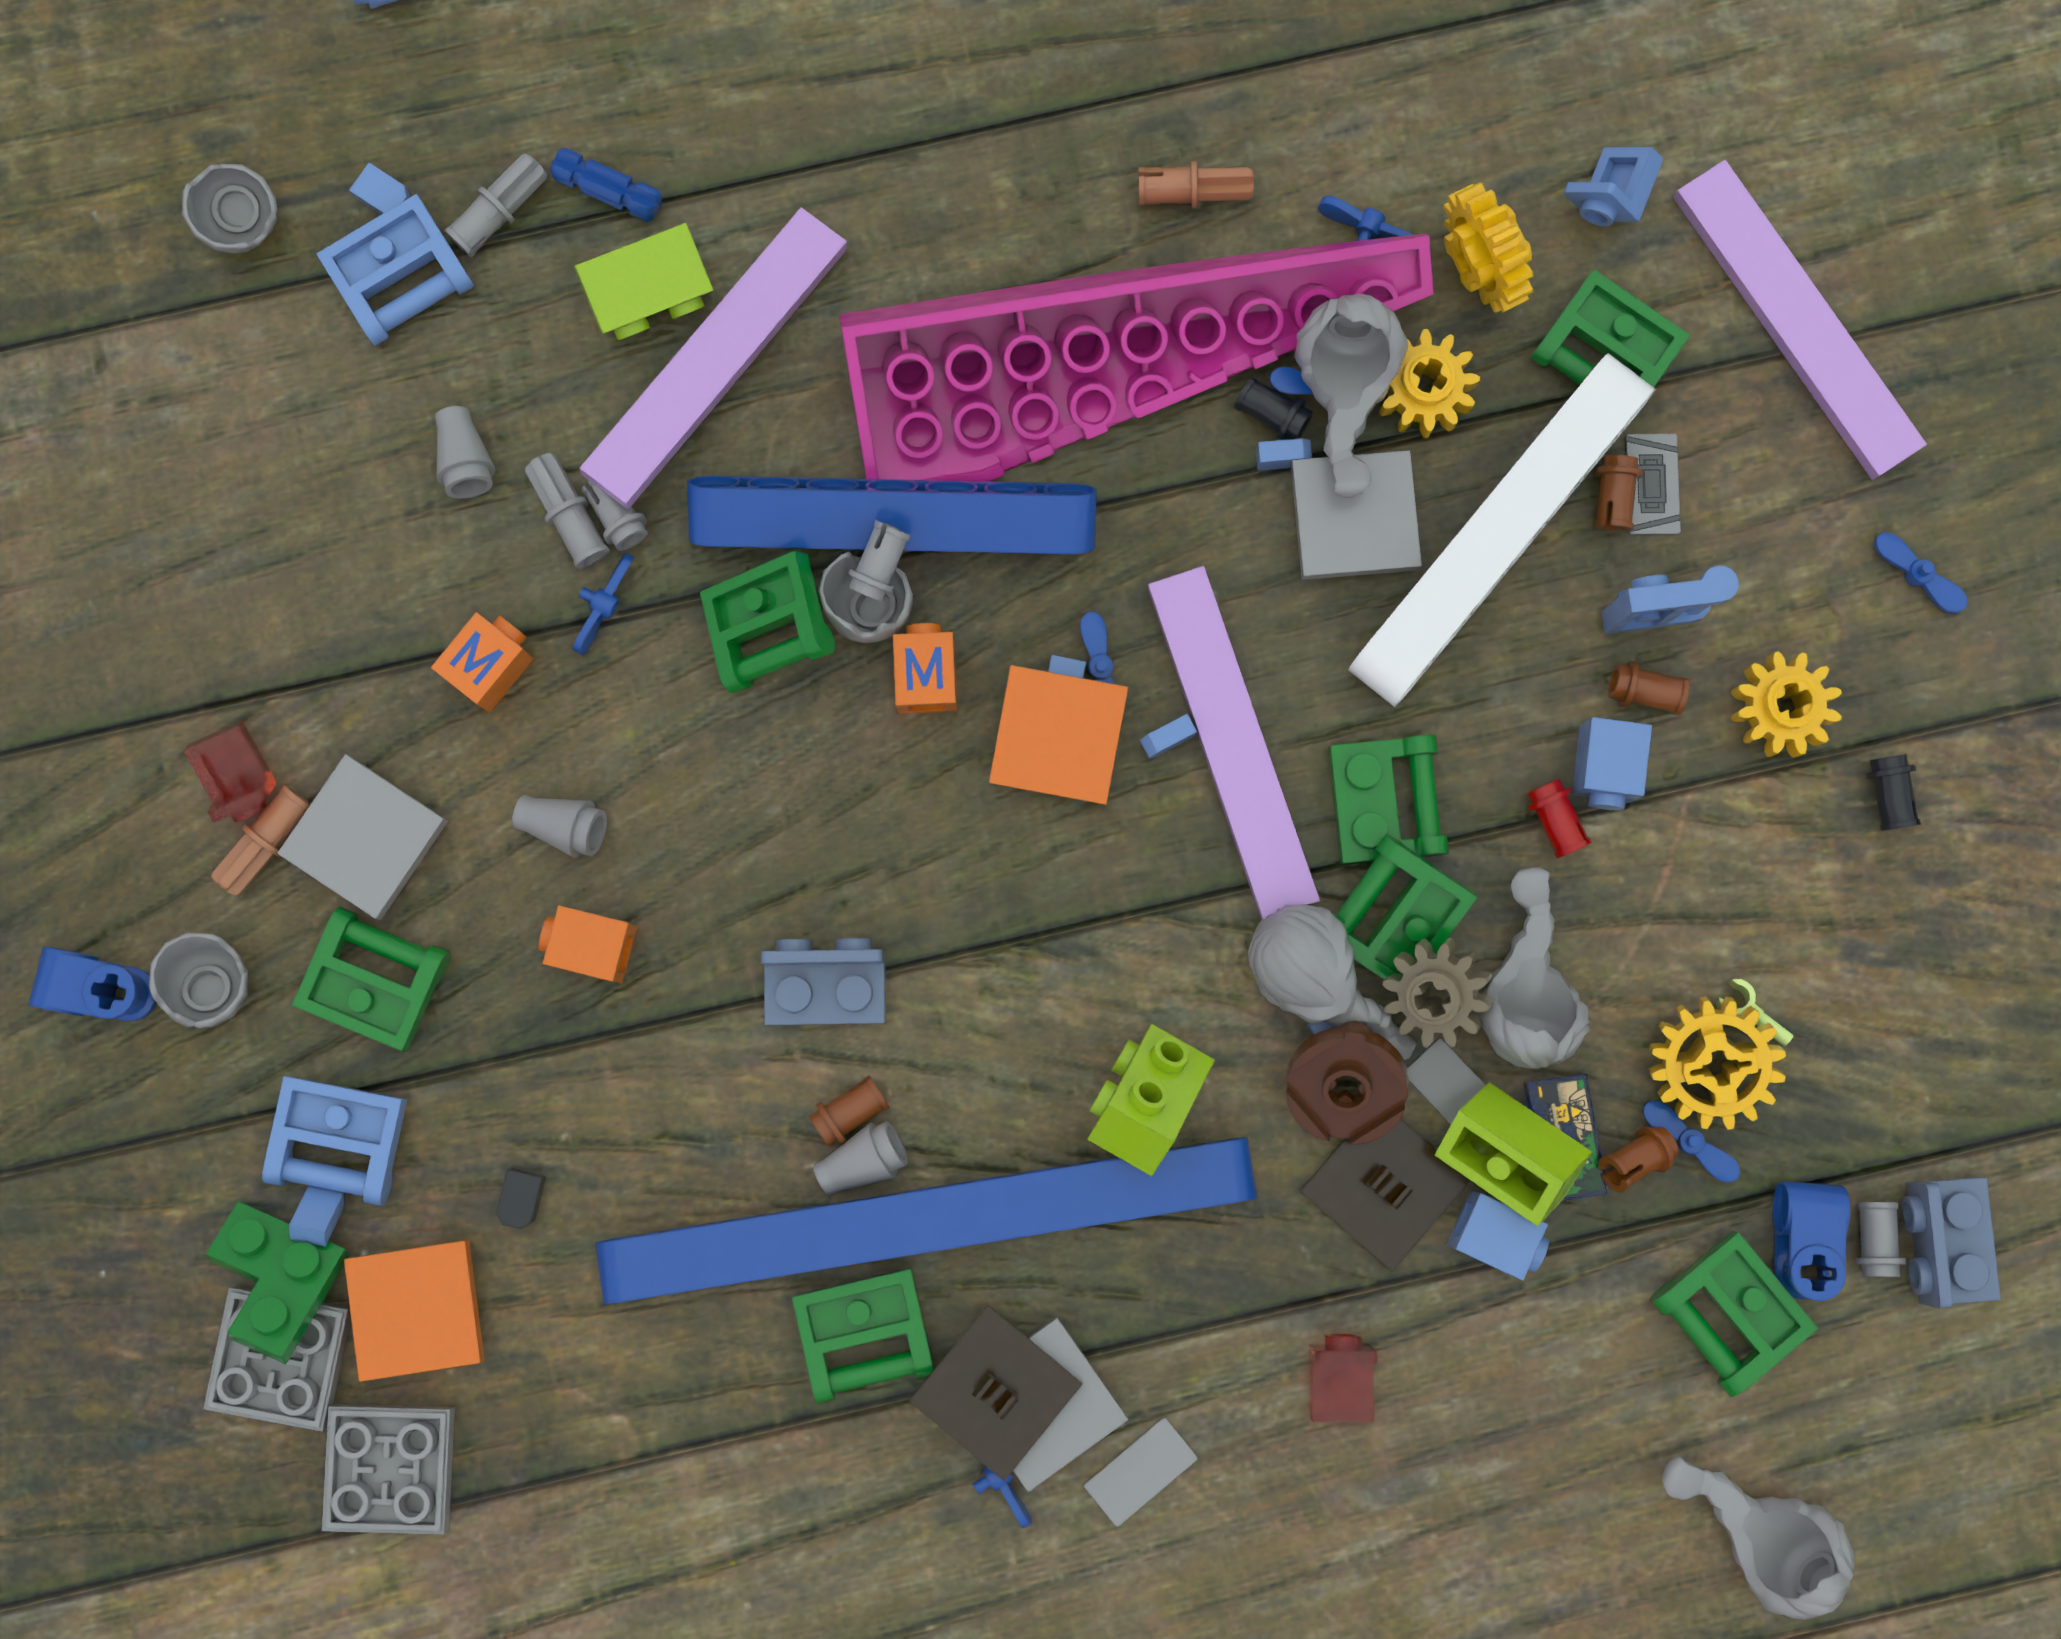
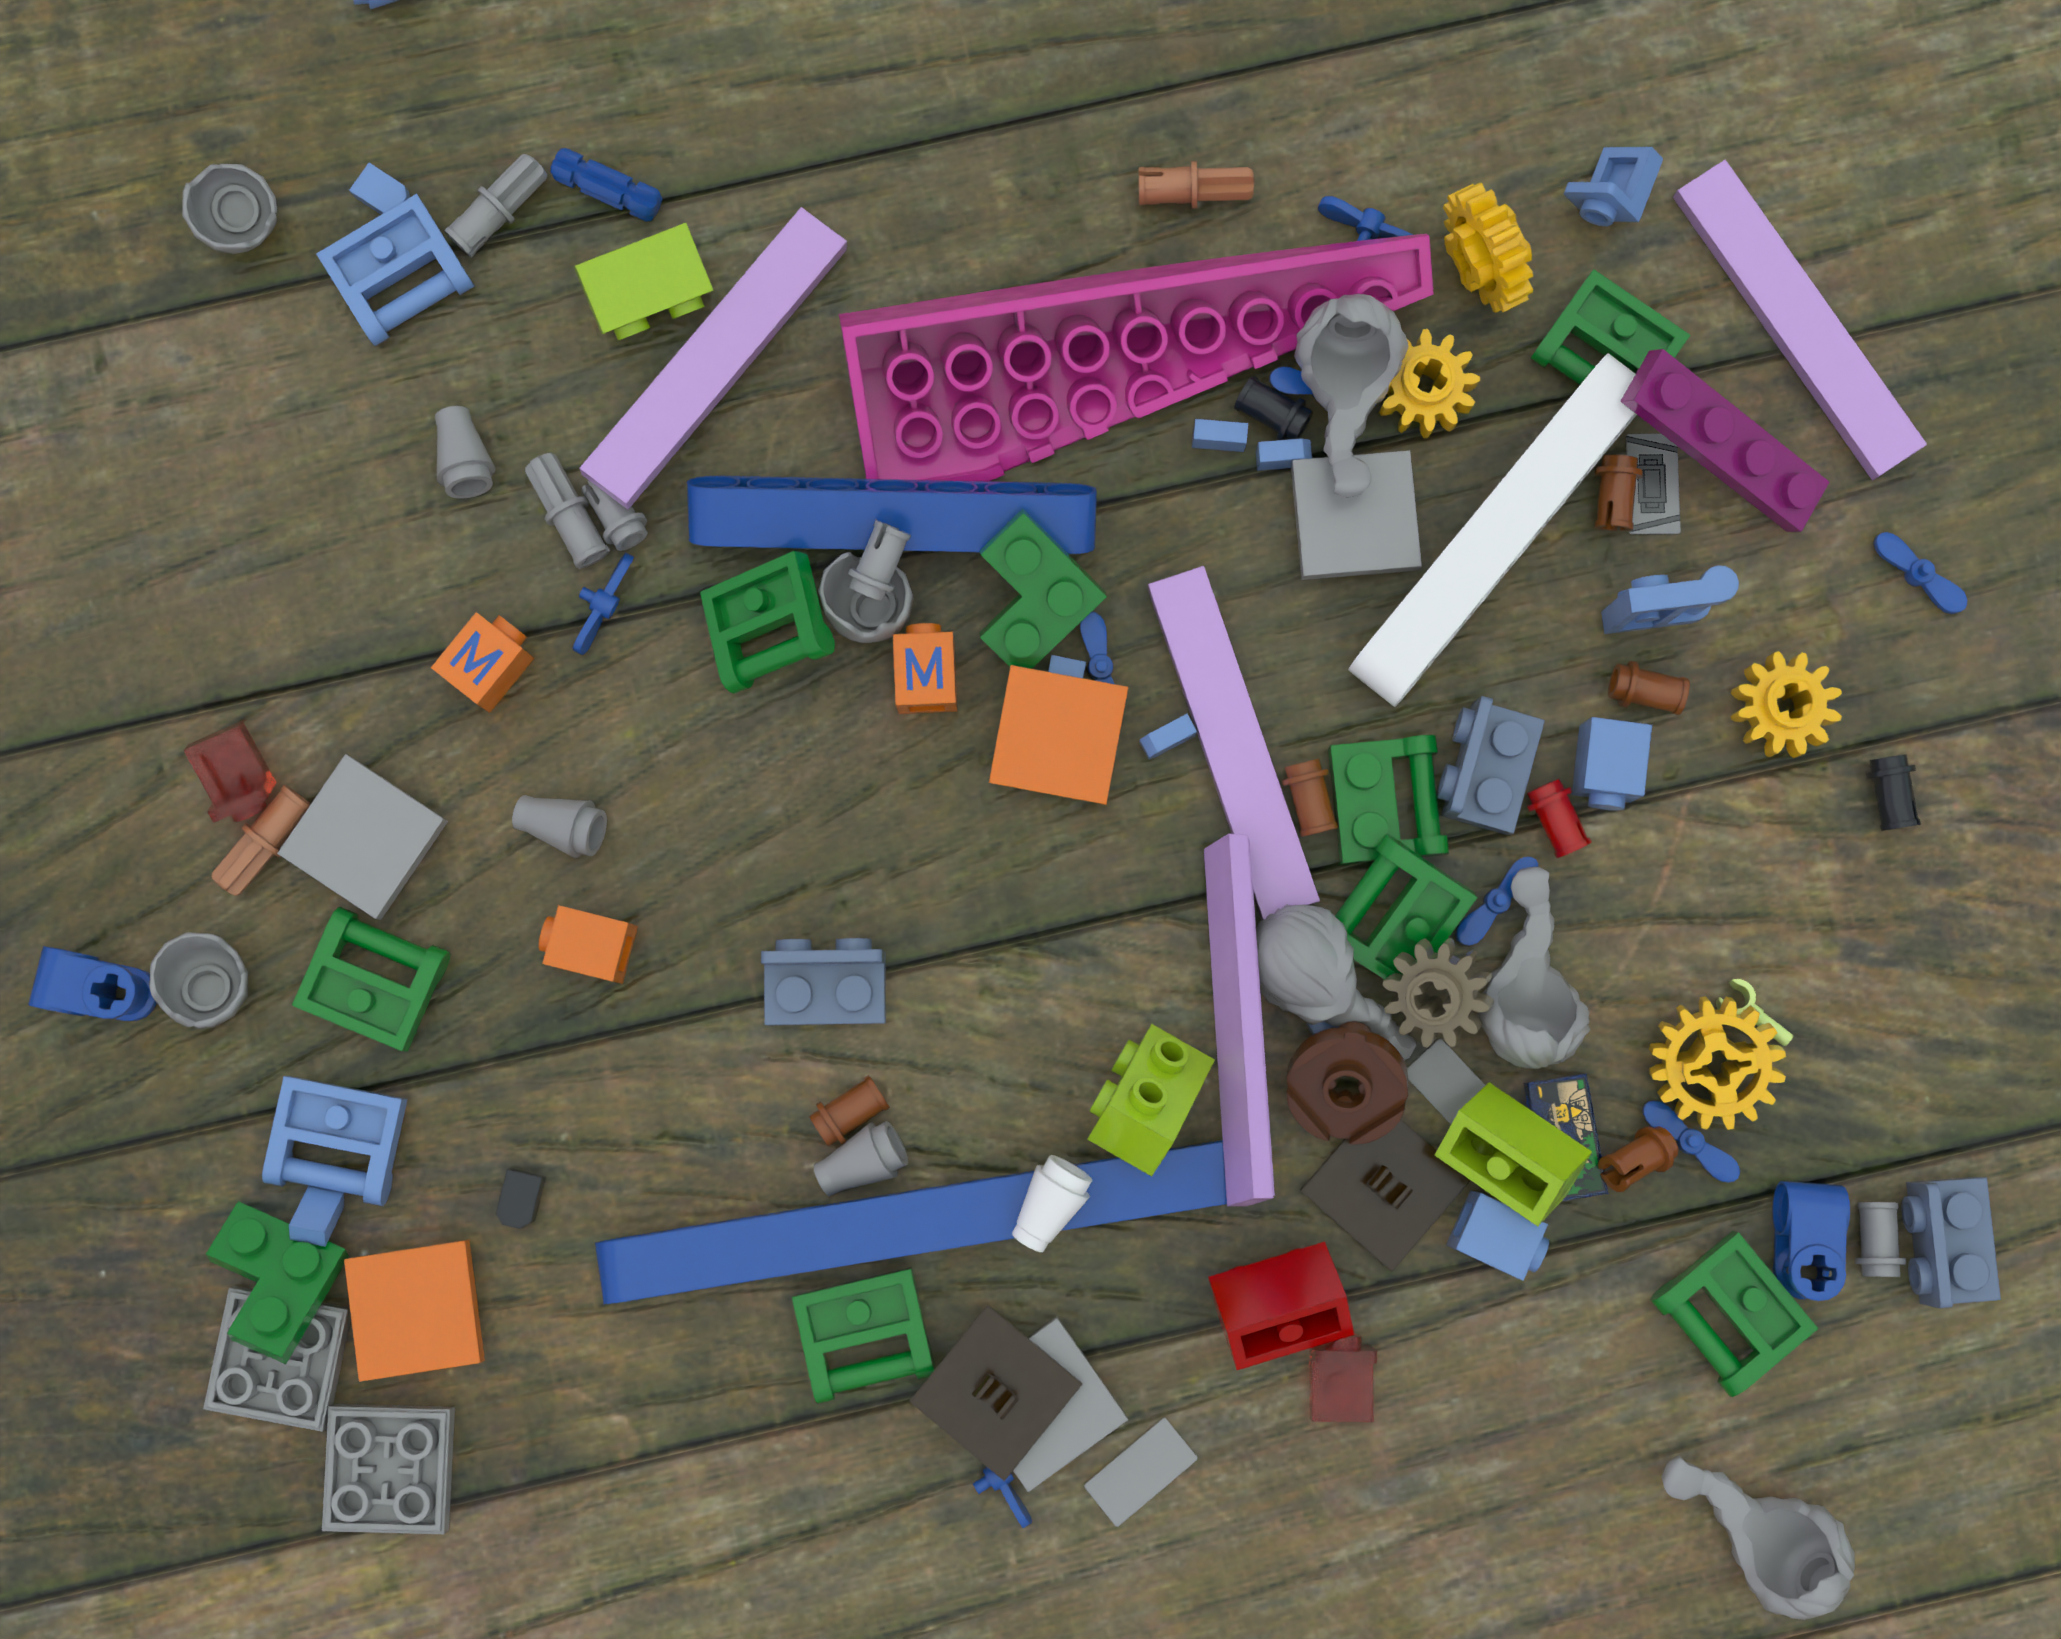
none -> green plate [980,509,1107,669]
none -> white cone [1012,1155,1092,1252]
none -> medium blue piece [1192,419,1248,452]
none -> lavender tile [1204,834,1275,1206]
none -> red brick [1208,1241,1354,1370]
none -> dark orange pin [1282,759,1338,837]
none -> sand blue bracket [1437,696,1545,836]
none -> blue piece [1455,857,1539,946]
none -> magenta plate [1620,349,1829,532]

